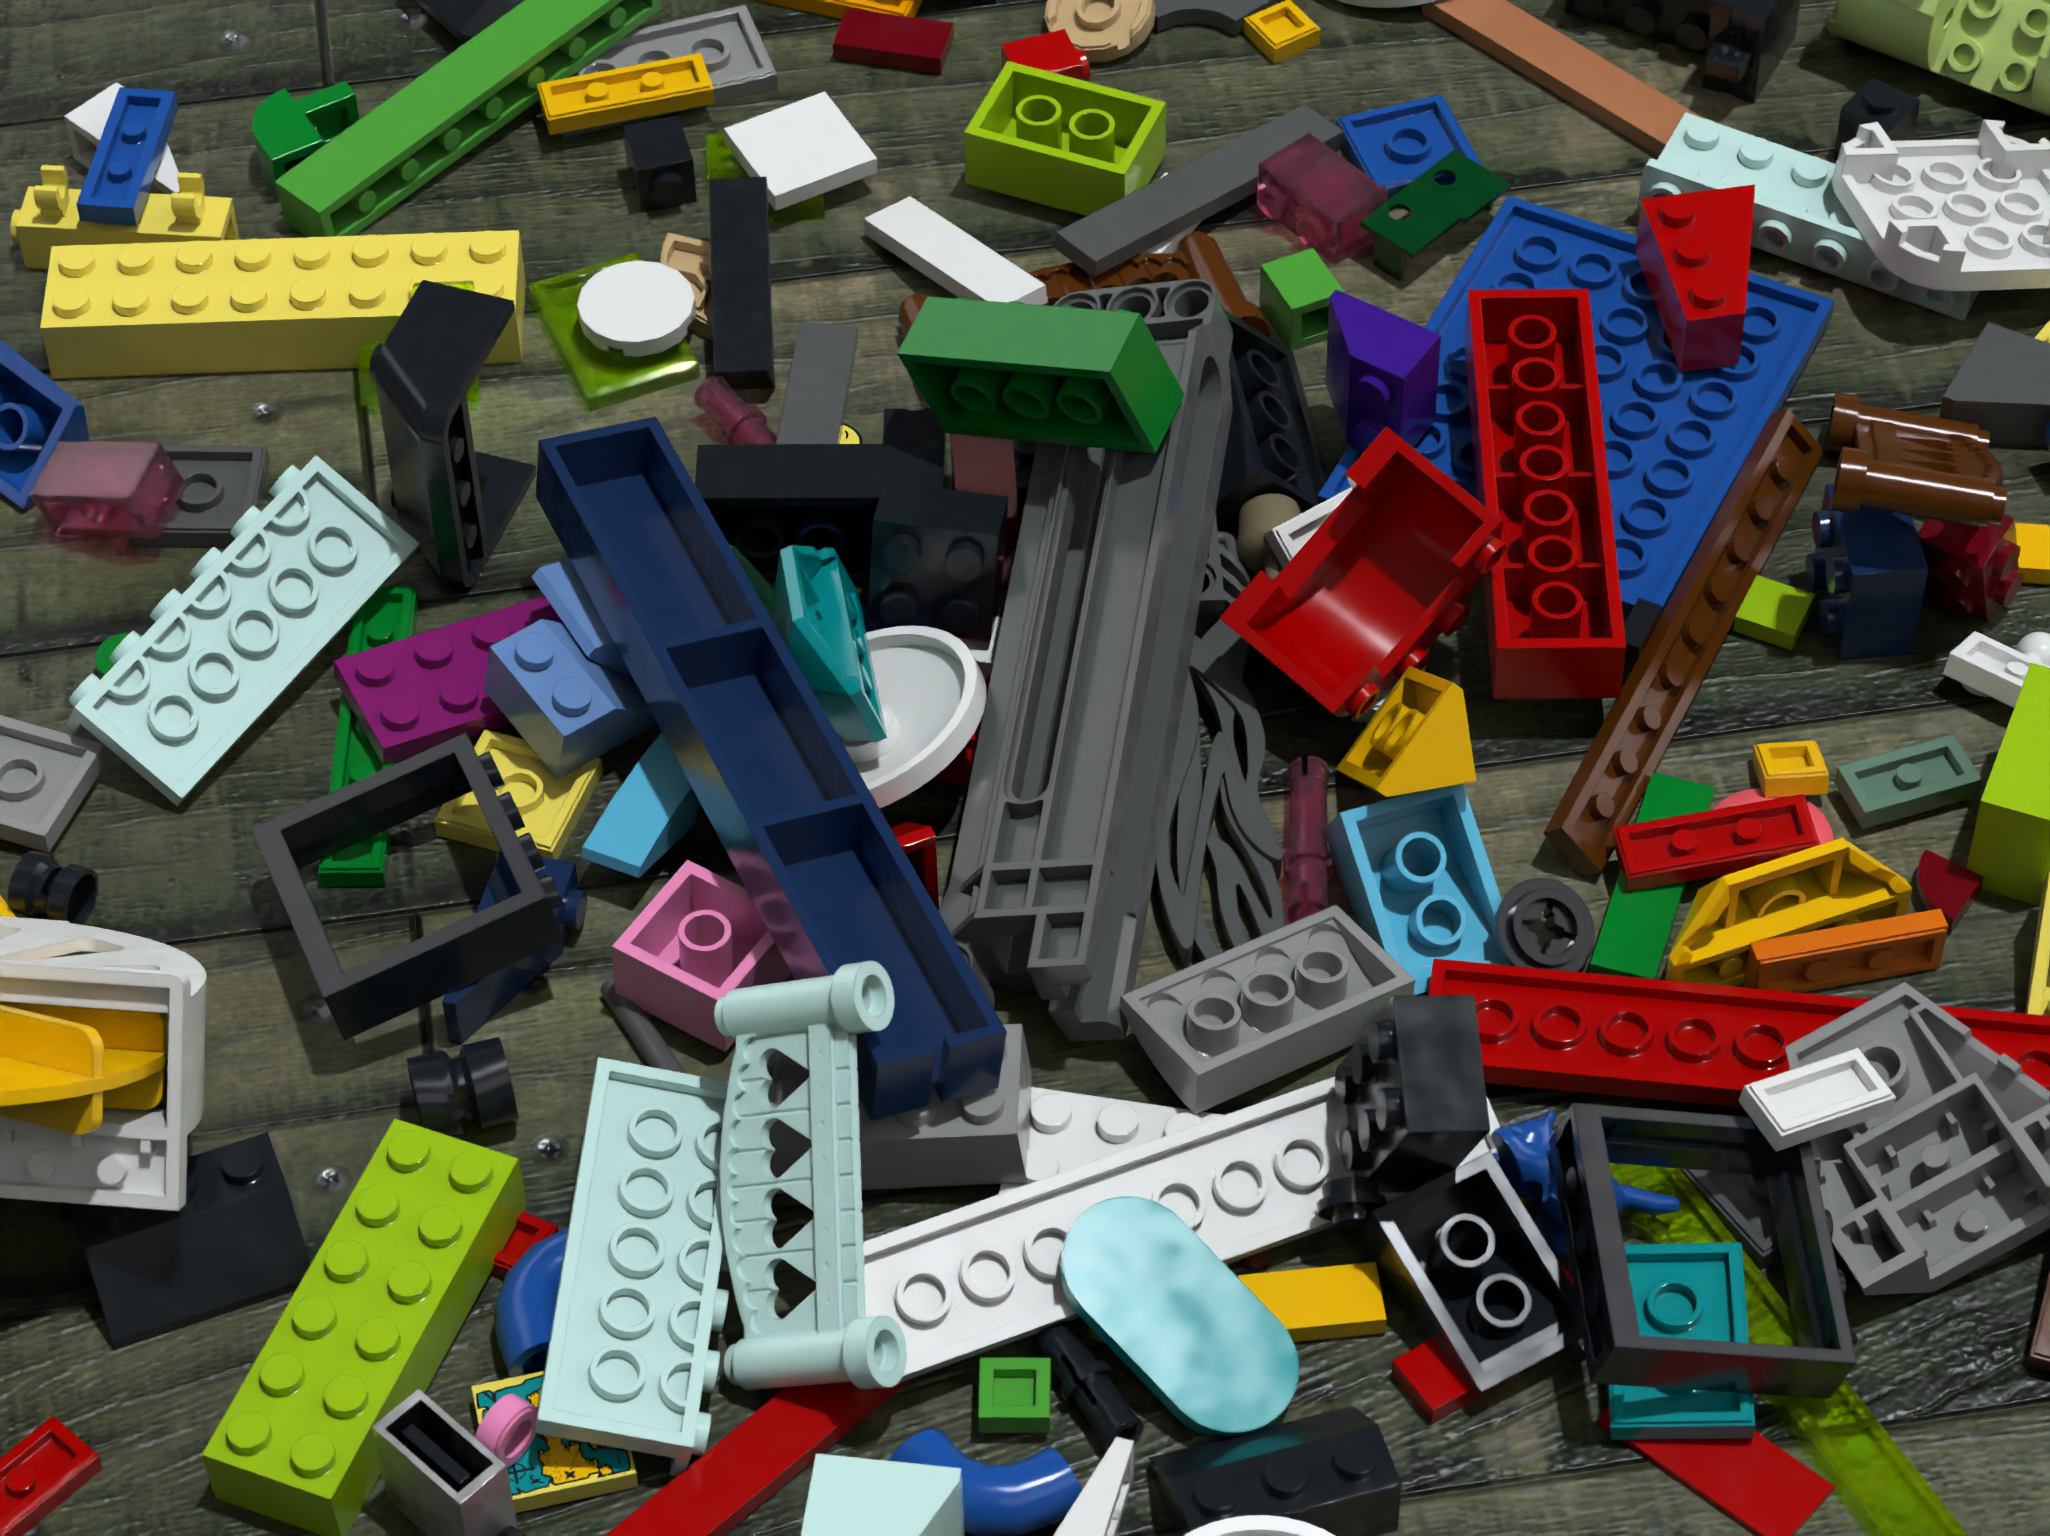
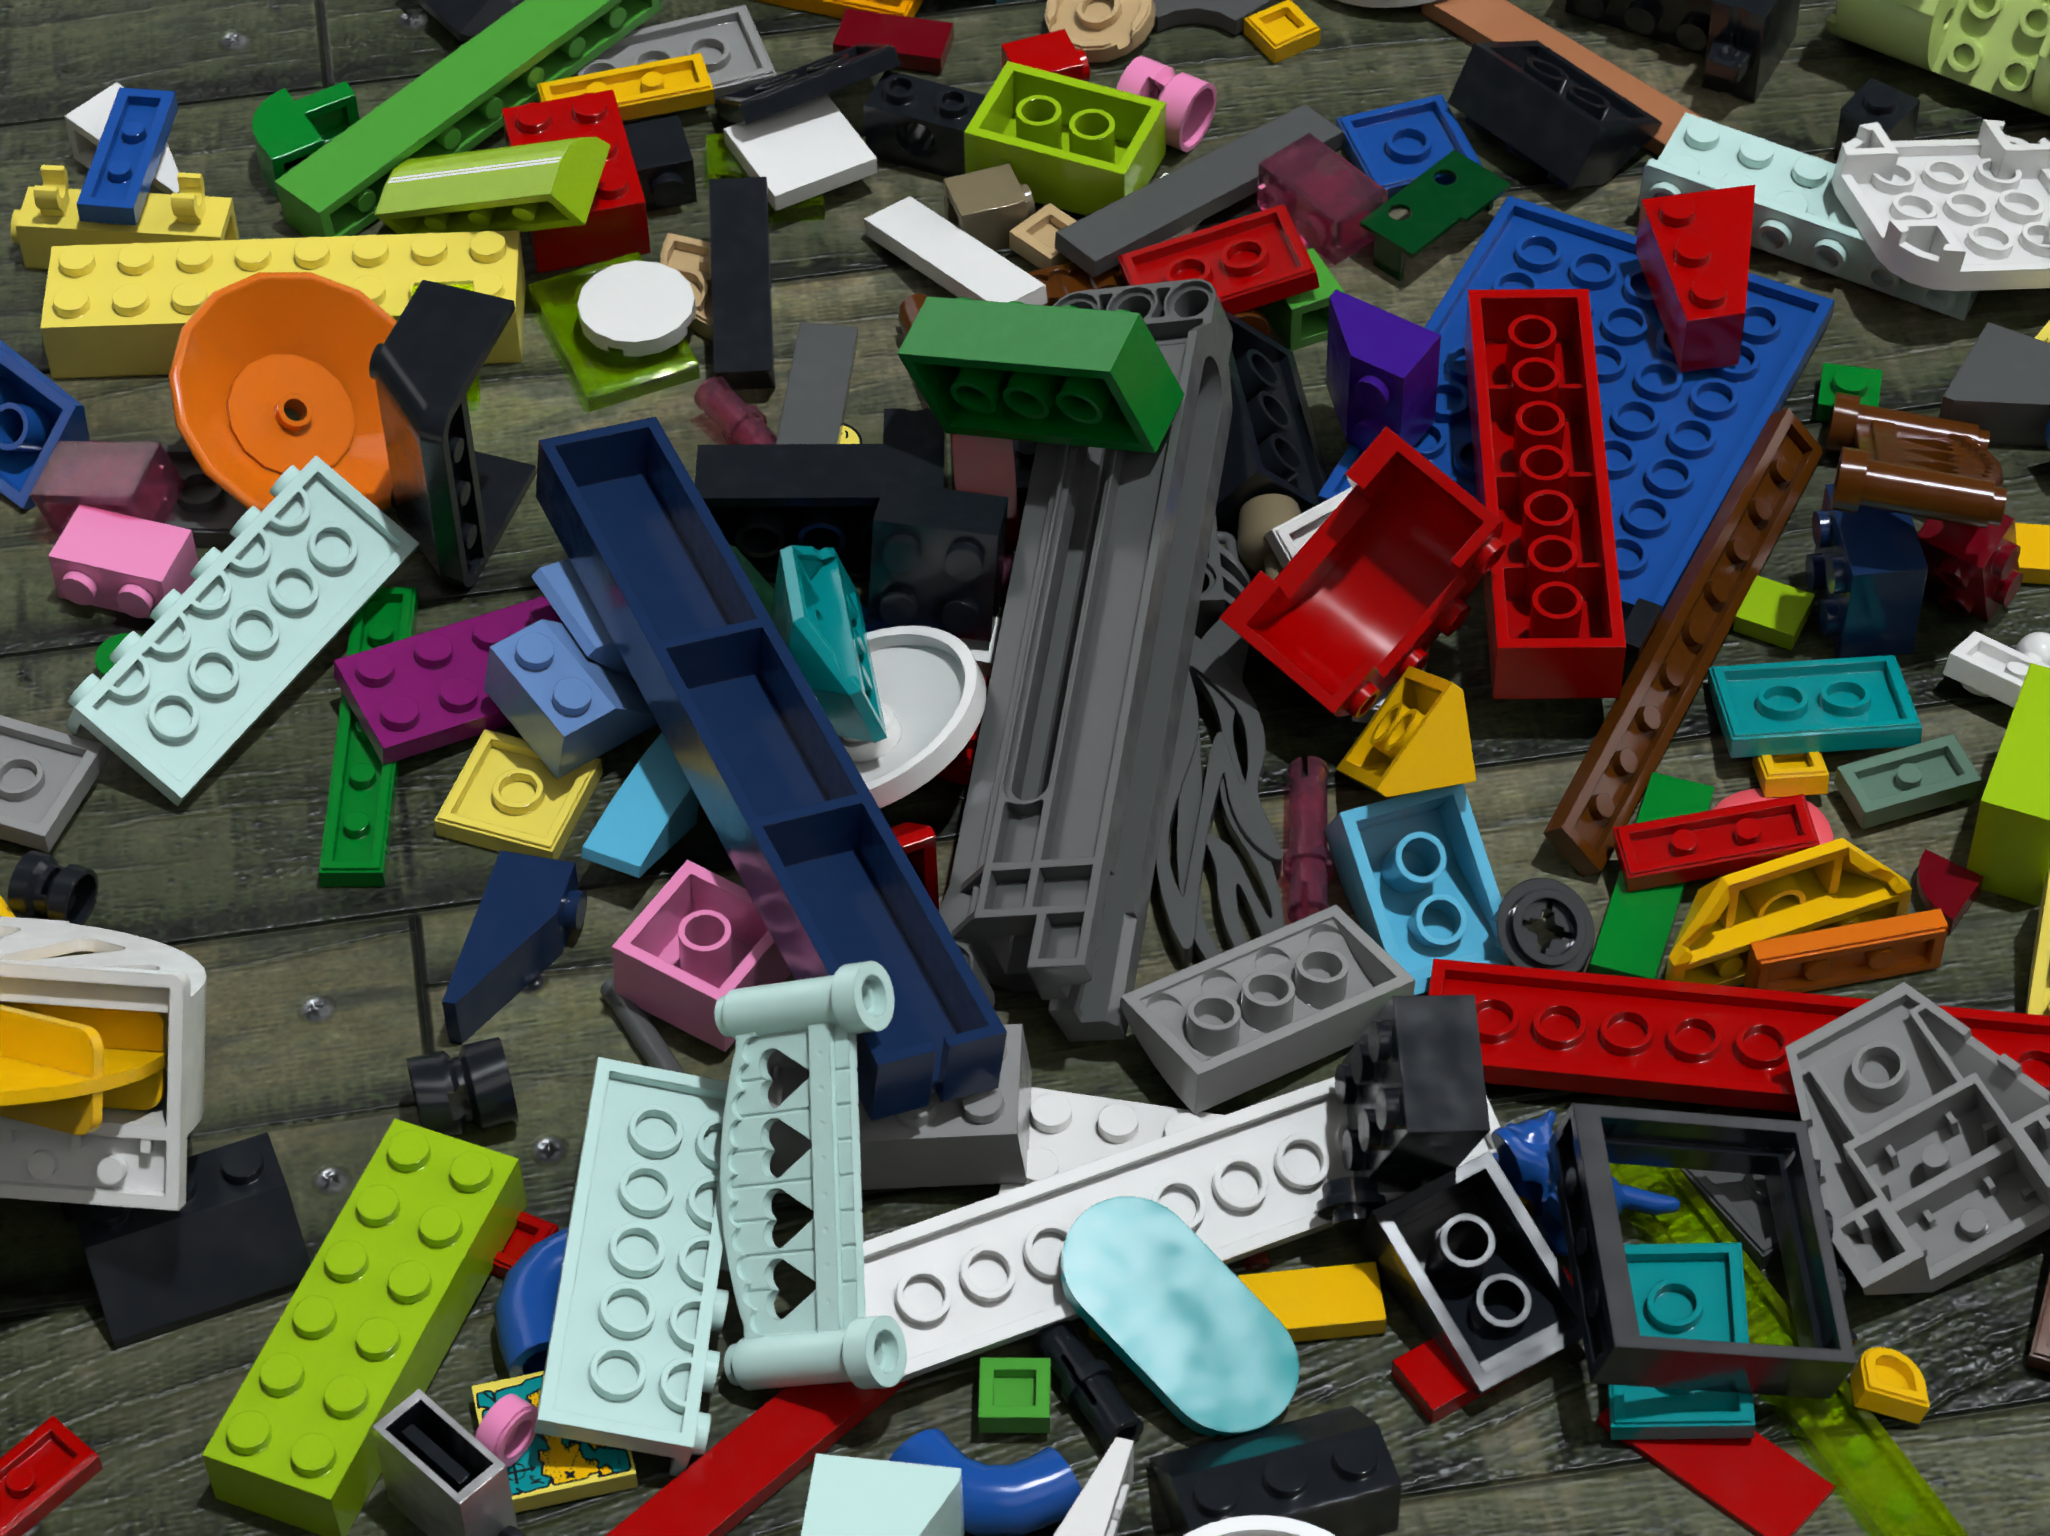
black window [251,733,565,1041] -> none
white tile [1739,1048,1896,1152] -> none
none -> bright pink brick [48,504,199,619]
none -> orange dish [168,272,397,512]
none -> lime brick [375,137,611,234]
none -> red brick [501,89,651,273]
none -> black tile [713,43,901,124]
none -> black brick [863,70,986,178]
none -> dark tan brick [944,163,1035,251]
none -> tan plate [1009,203,1076,269]
none -> bright pink wheel [1116,55,1217,152]
none -> red tile [1118,204,1320,315]
none -> black slope [1447,40,1663,190]
none -> teal tile [1707,655,1922,758]
none -> green plate [1815,363,1883,422]
none -> yellow tile [1850,1347,1930,1424]

